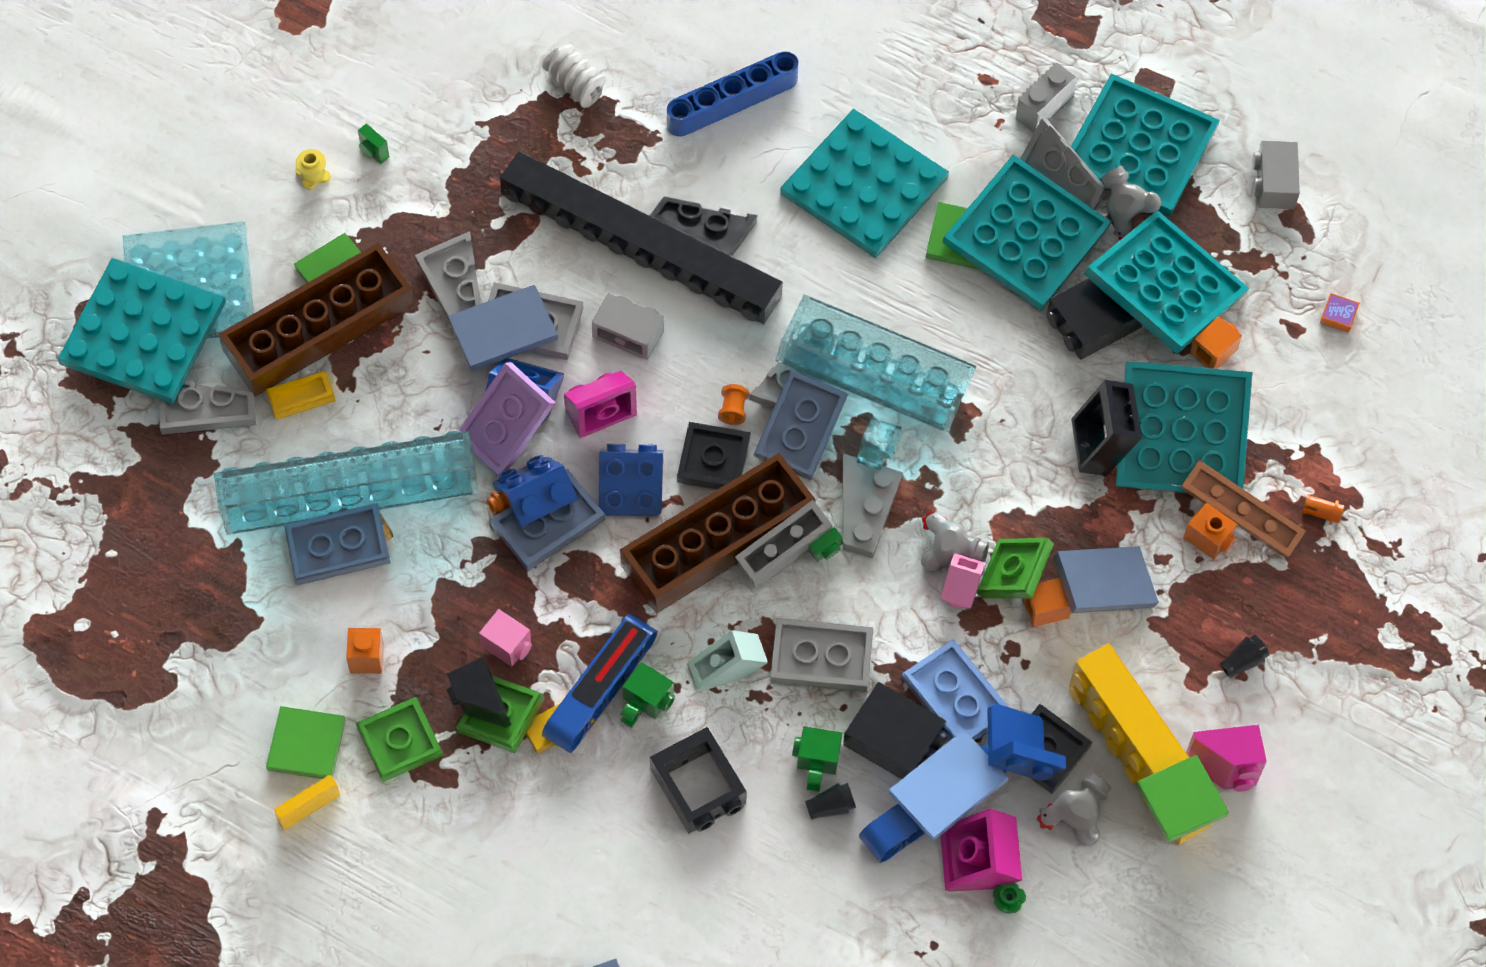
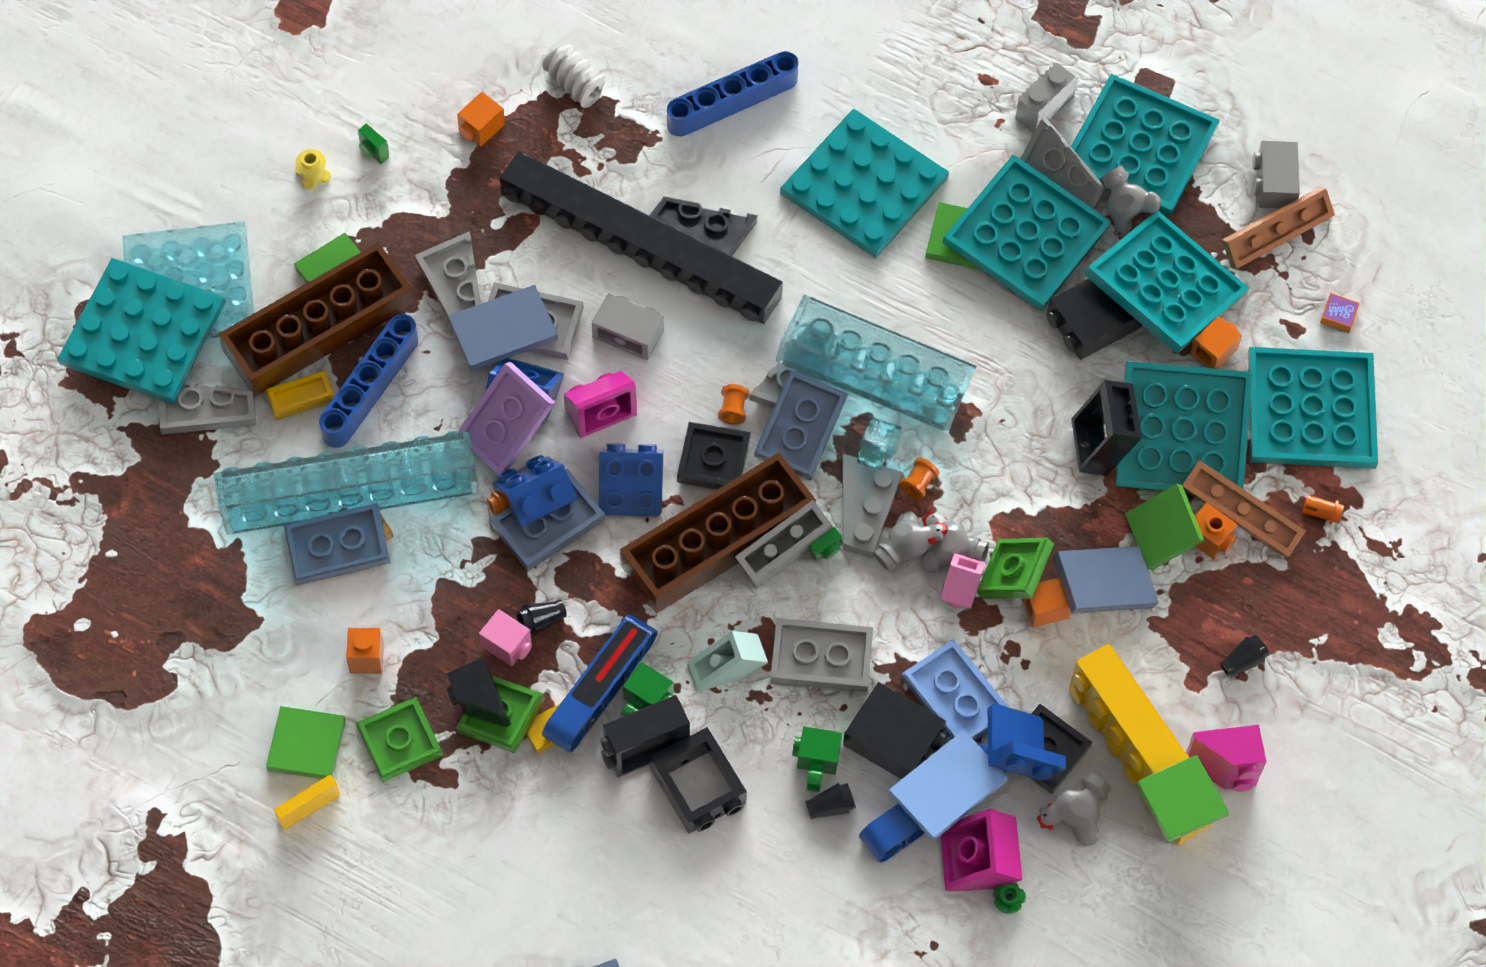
none -> blue beam [319,314,418,448]
none -> orange brick [457,92,505,147]
none -> black cone [516,599,567,635]
none -> black window [600,695,690,778]
none -> light grey animal [873,511,948,572]
none -> orange bush [899,457,940,500]
none -> bright green tile [1125,483,1205,570]
none -> nougat plate [1221,187,1335,269]
none -> teal plate [1248,347,1378,469]

